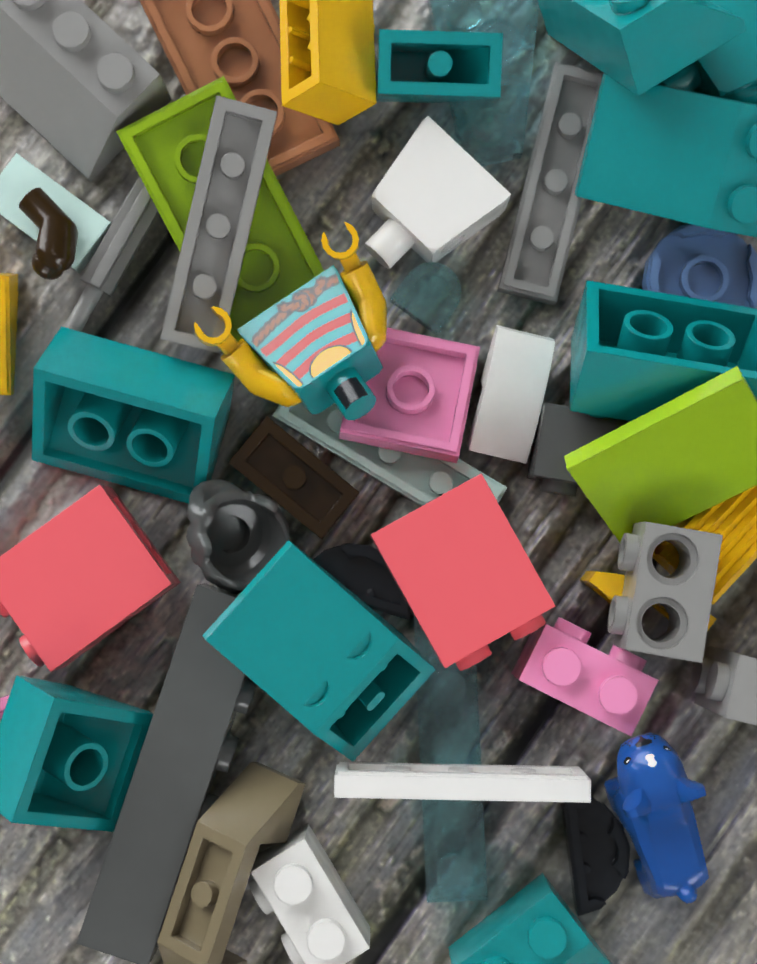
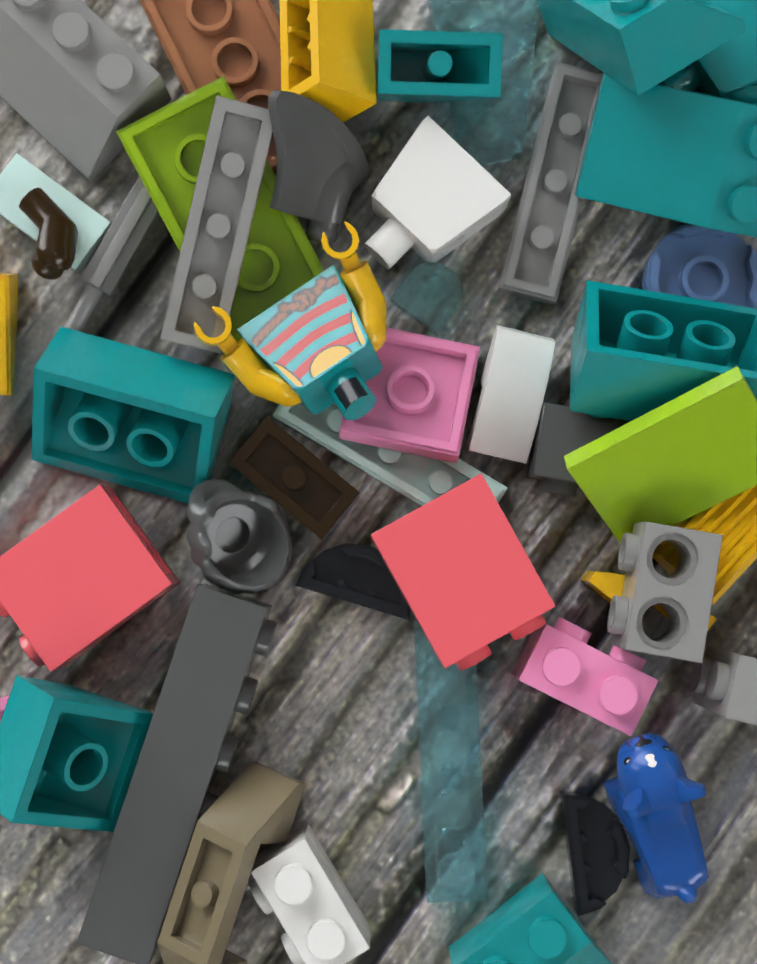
teal slope [202,540,436,762] -> none
white tile [334,762,591,803] -> none
none -> dark grey arm [268,90,370,244]

